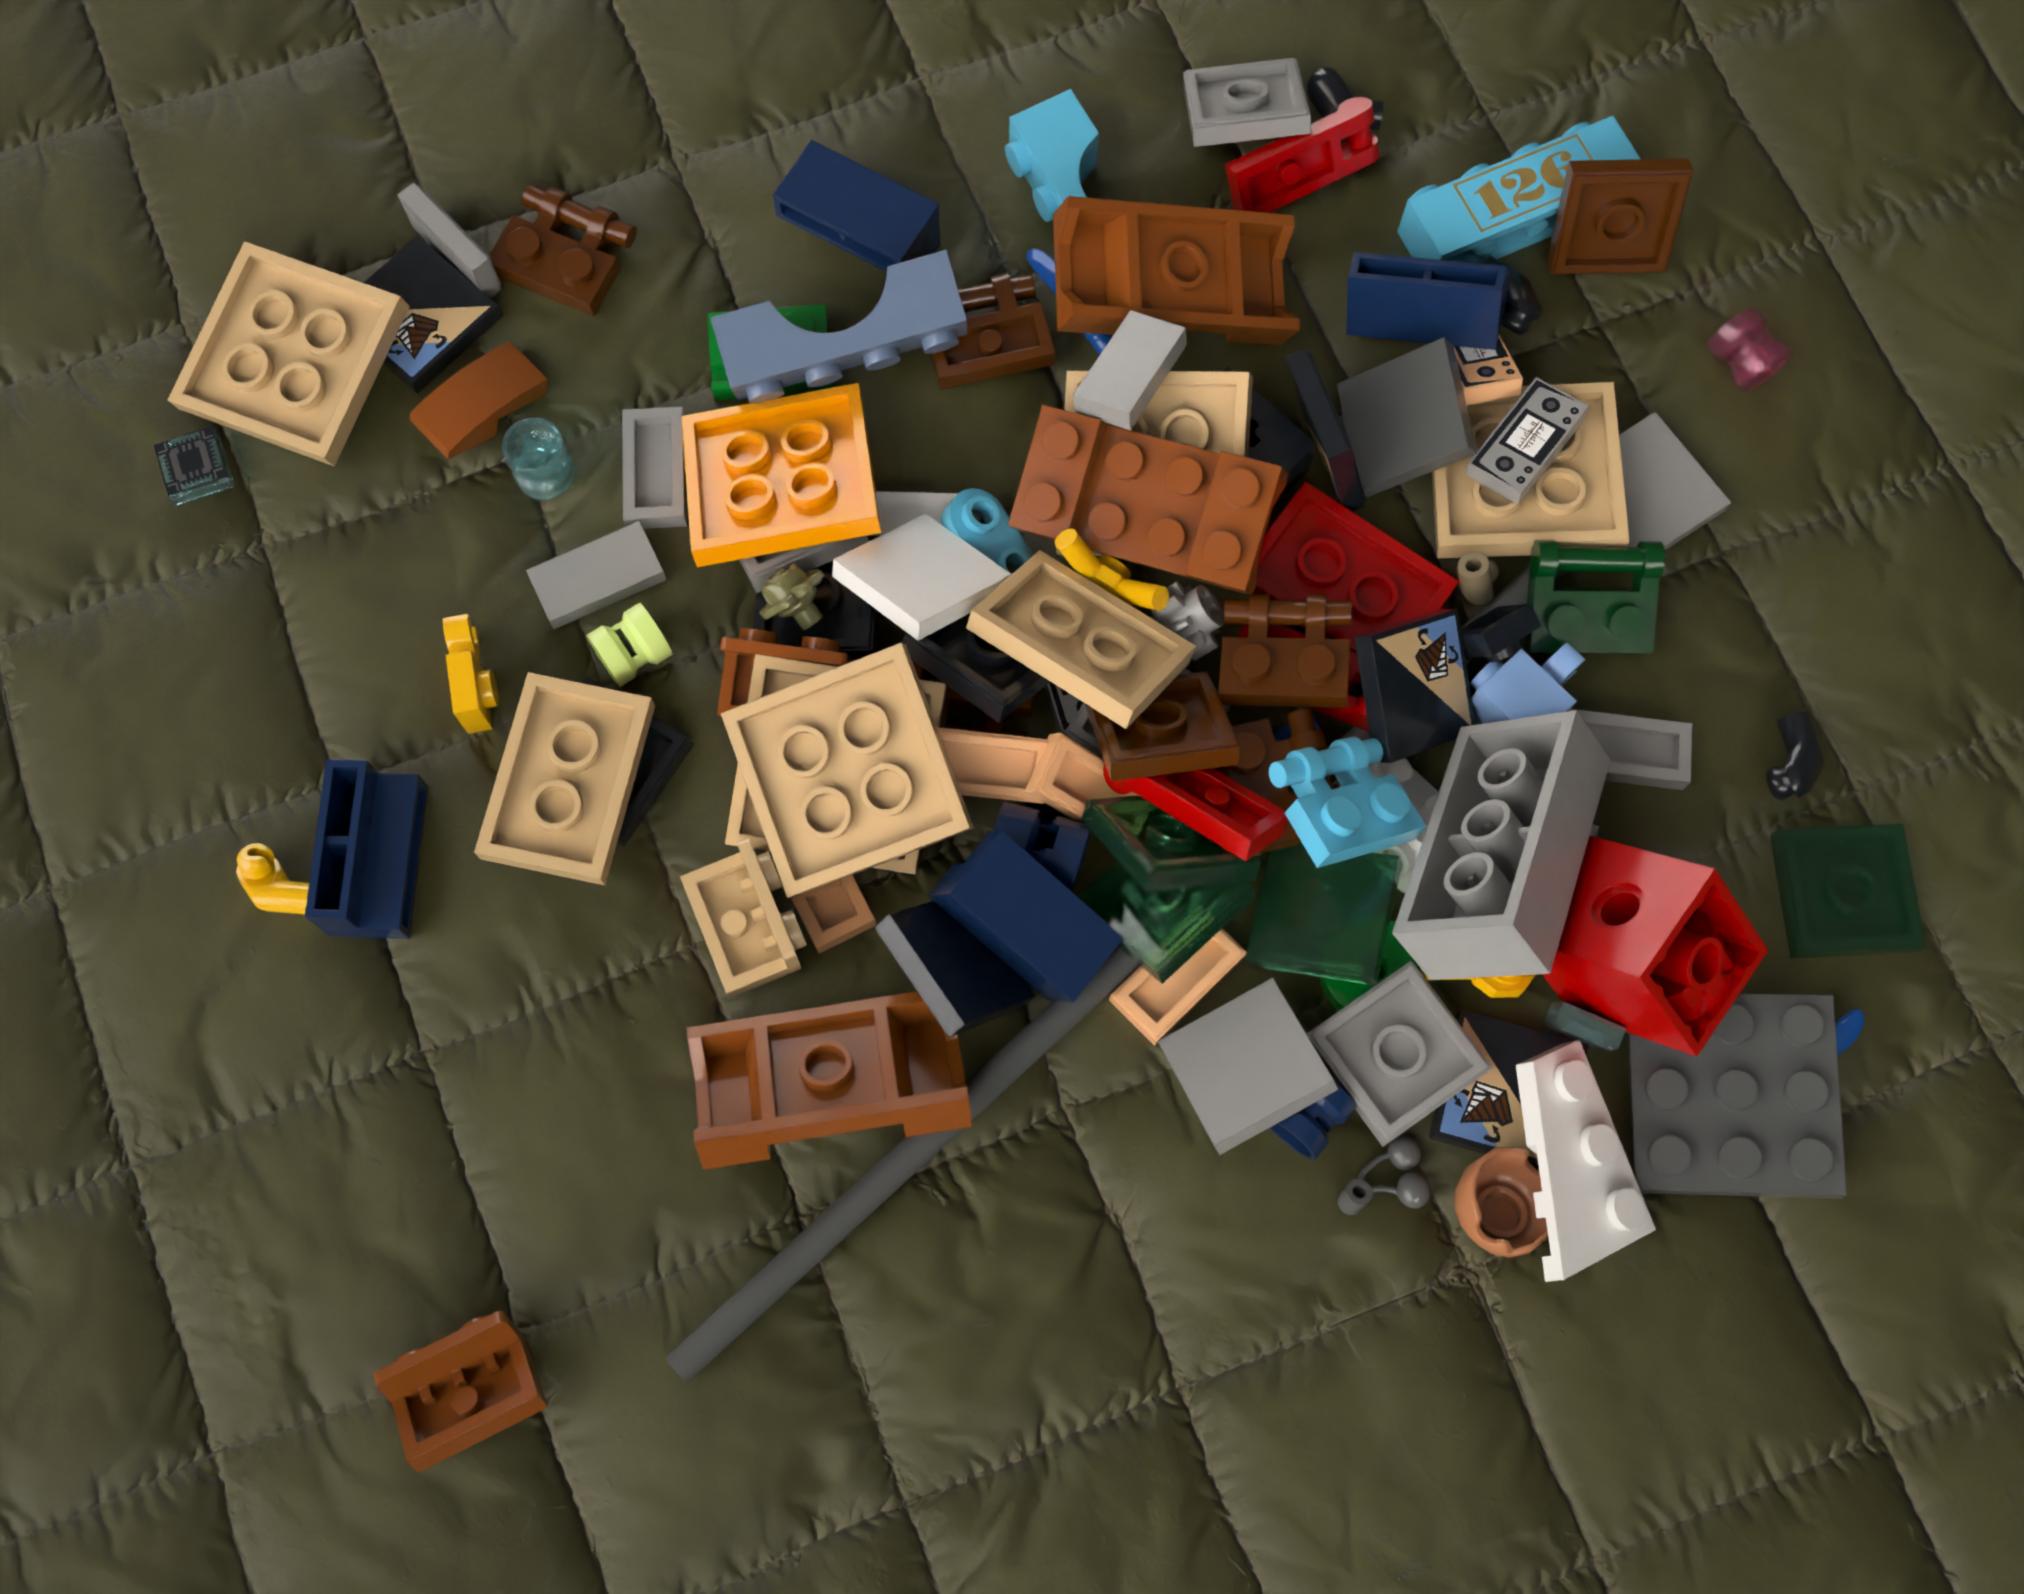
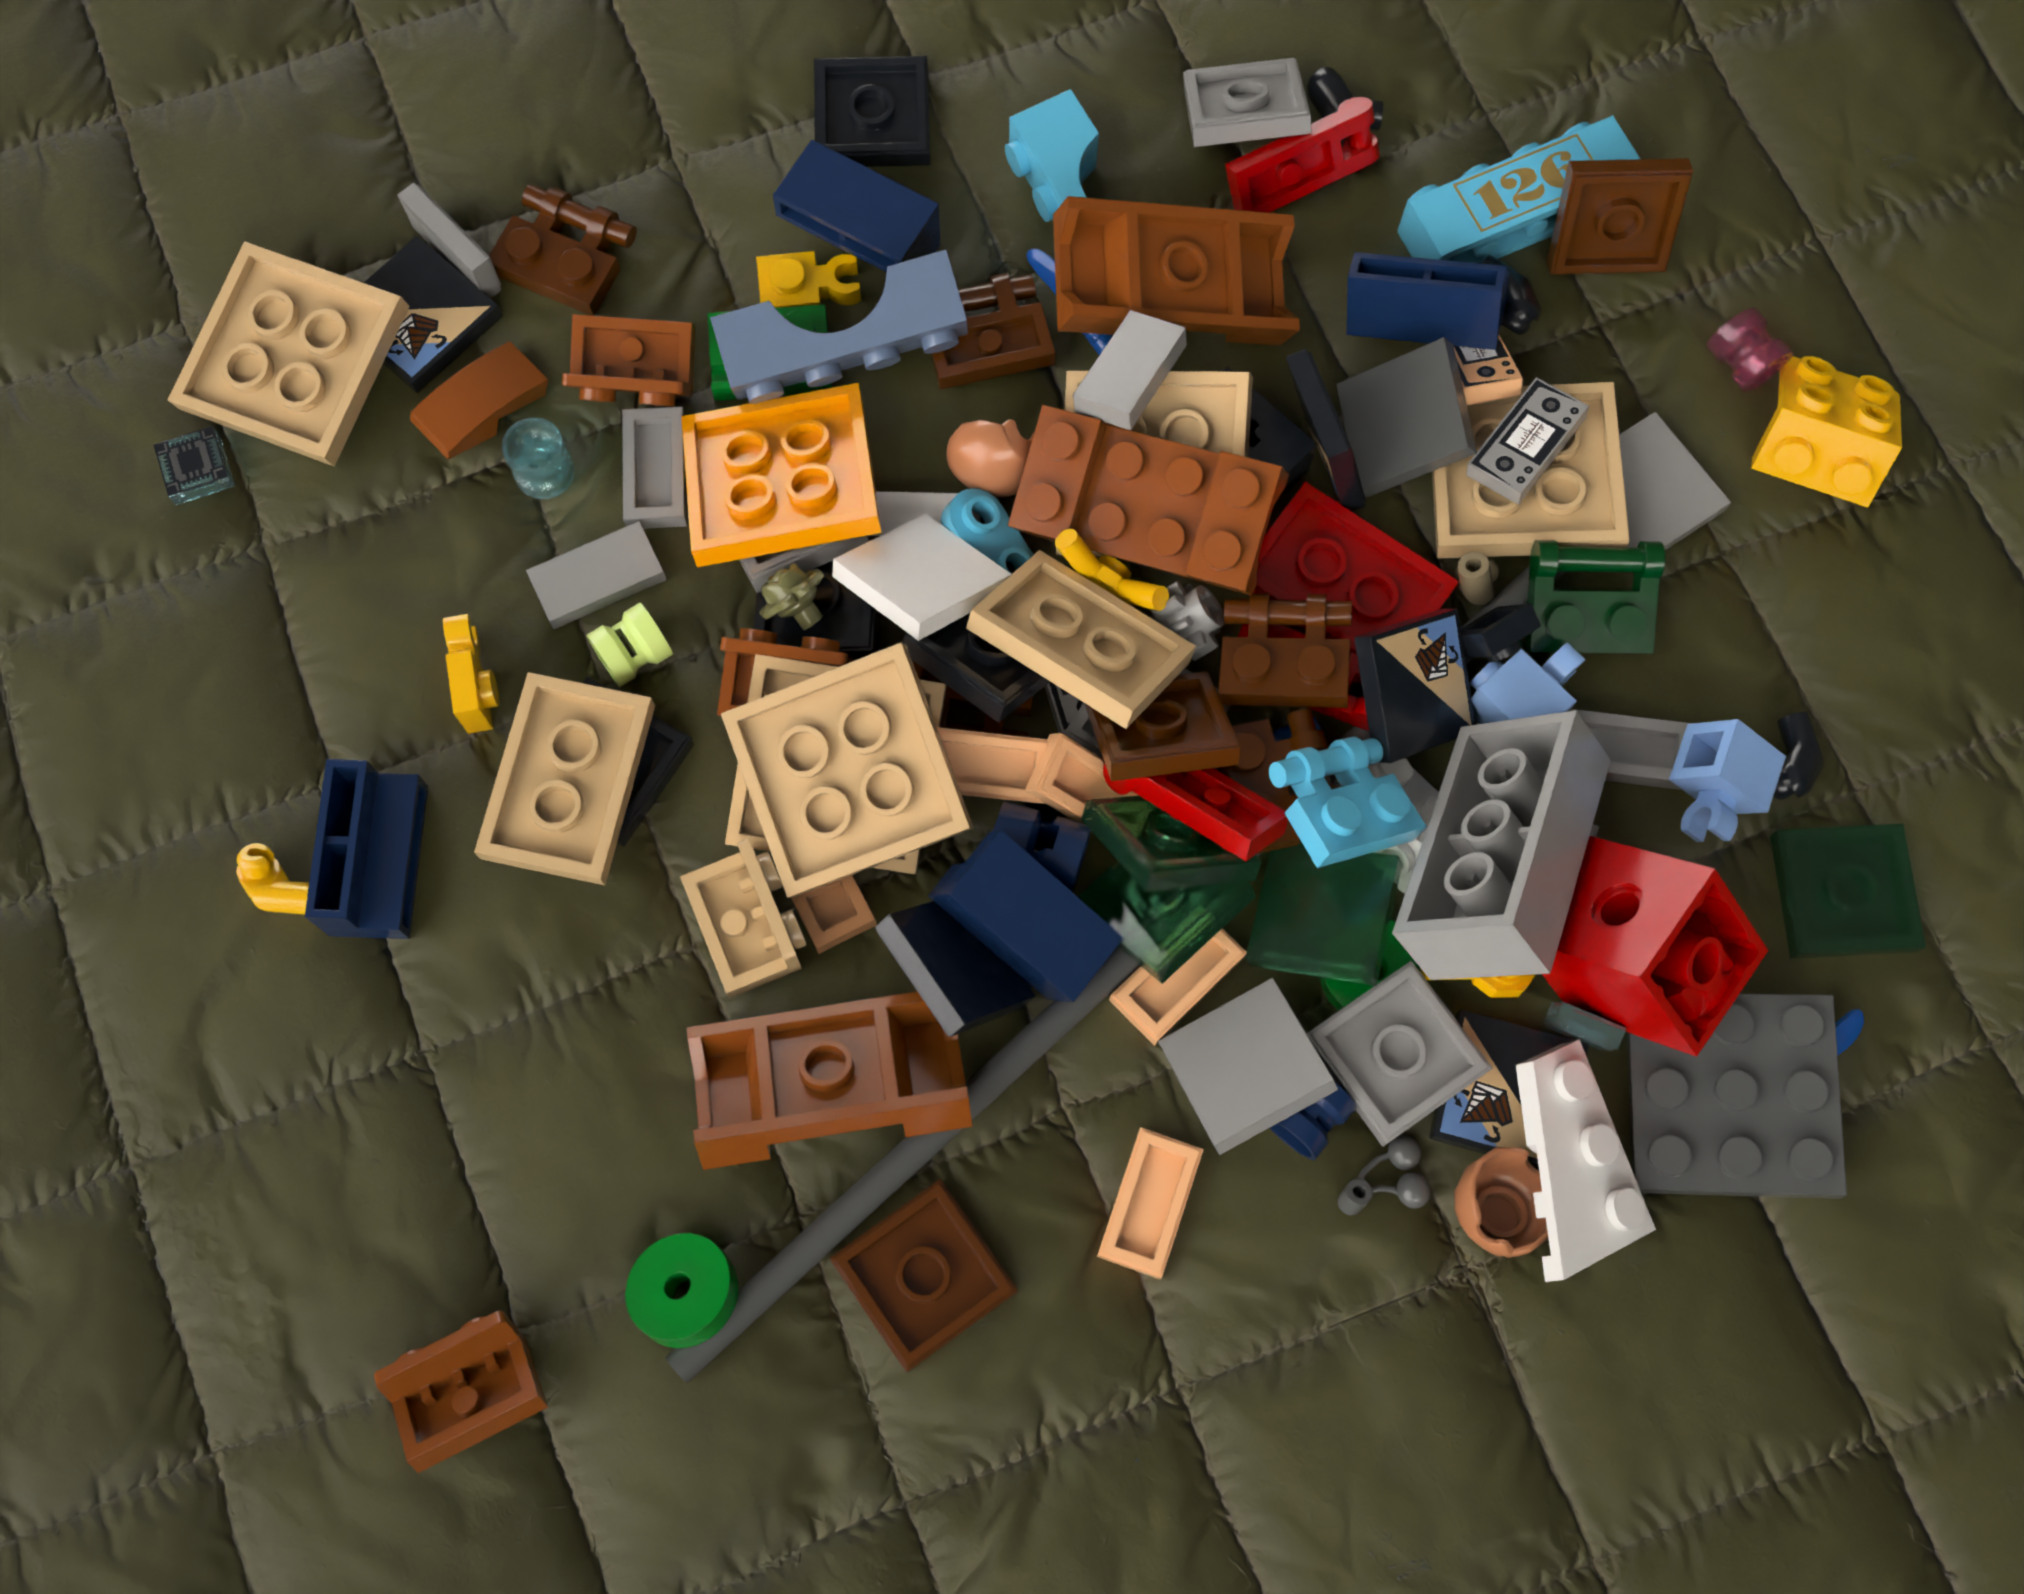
none -> dark orange bracket [562,314,696,407]
none -> green piece [625,1233,739,1348]
none -> yellow plate [756,251,861,308]
none -> black tile [814,56,931,167]
none -> reddish brown tile [829,1179,1018,1373]
none -> nougat hair [946,419,1034,499]
none -> light nougat tile [1097,1127,1204,1279]
none -> light blue brick [1669,719,1786,842]
none -> yellow bracket [1751,356,1902,508]

